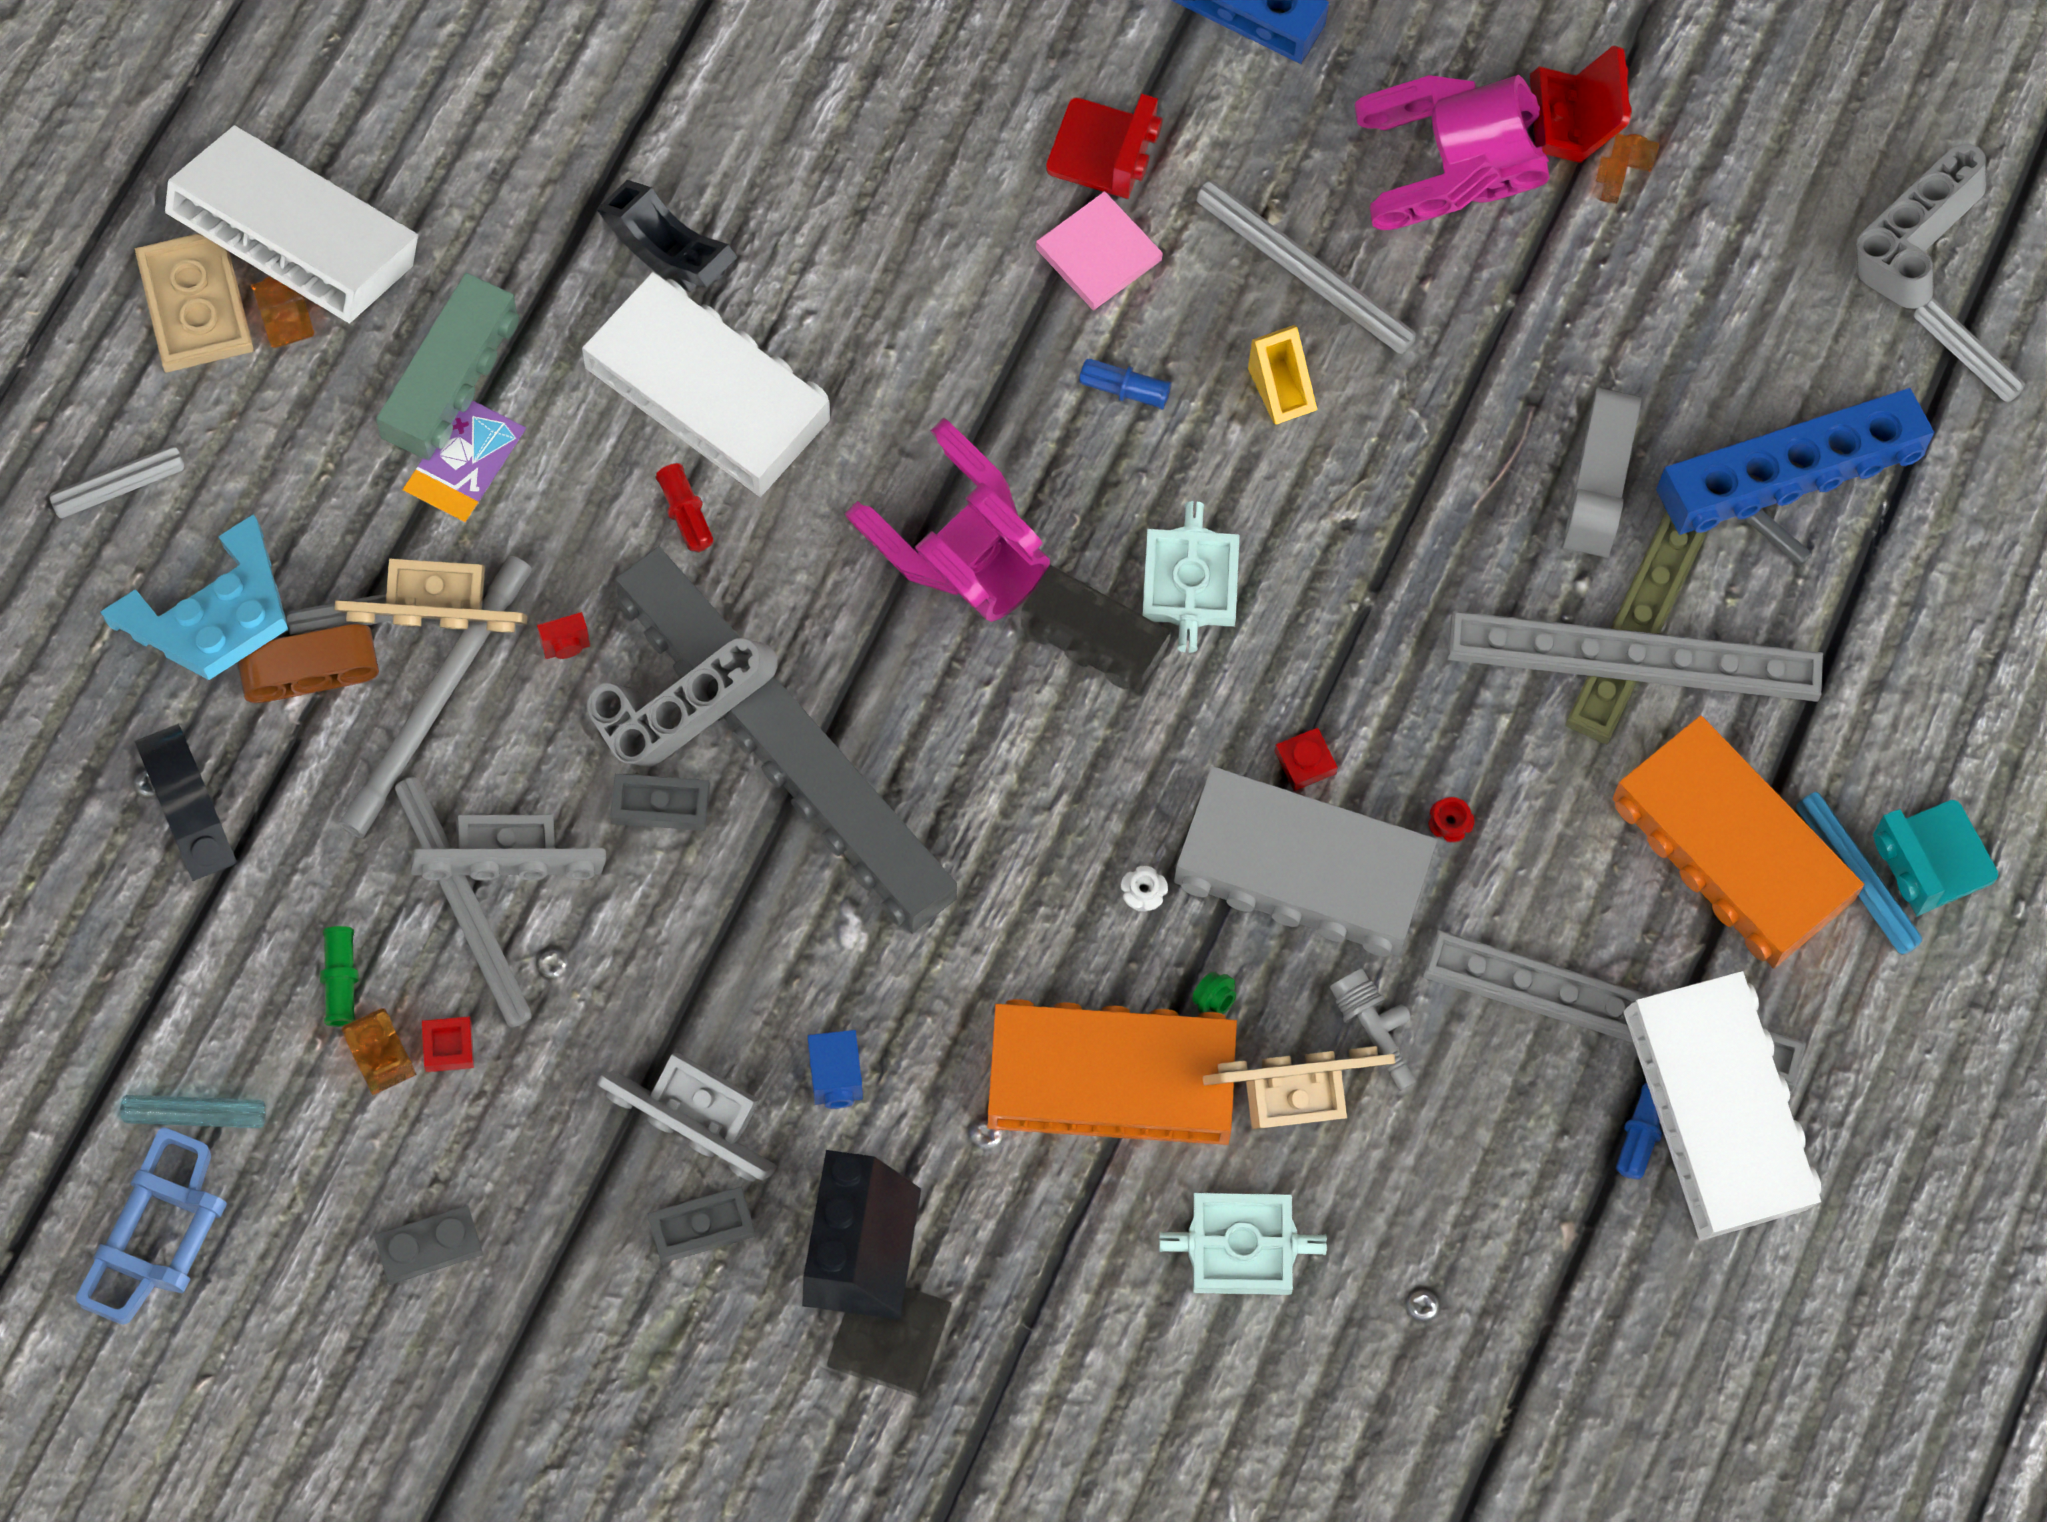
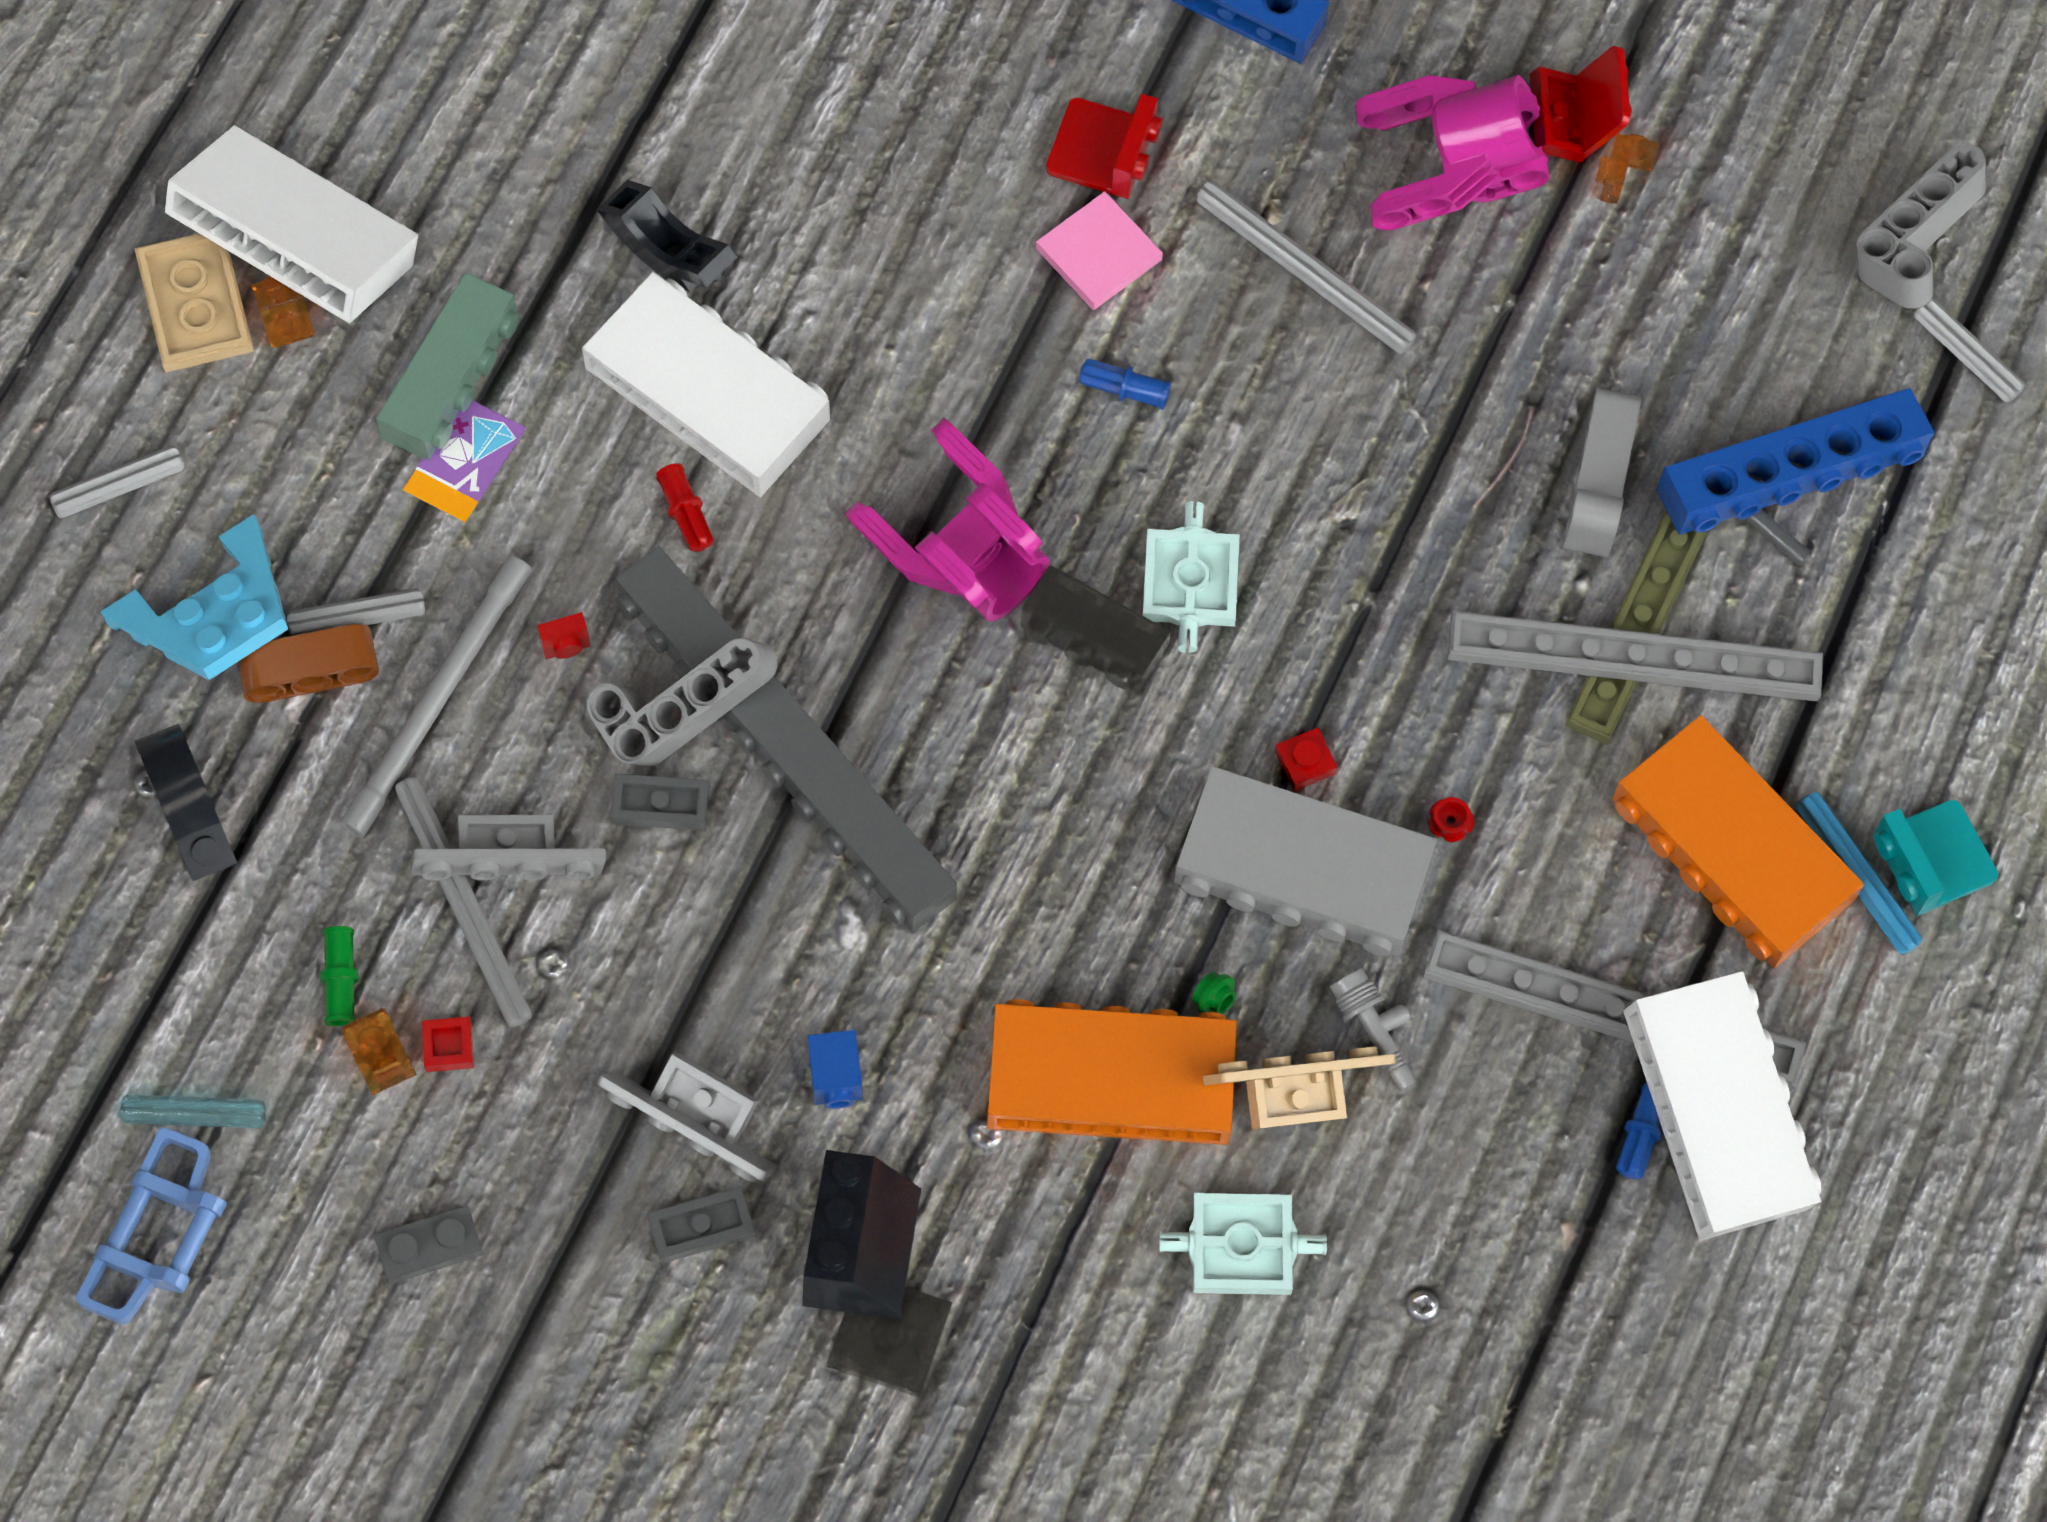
tan bracket [334,559,528,633] -> none
white plate [1121,866,1168,912] -> none
yellow slope [1248,325,1317,425] -> none

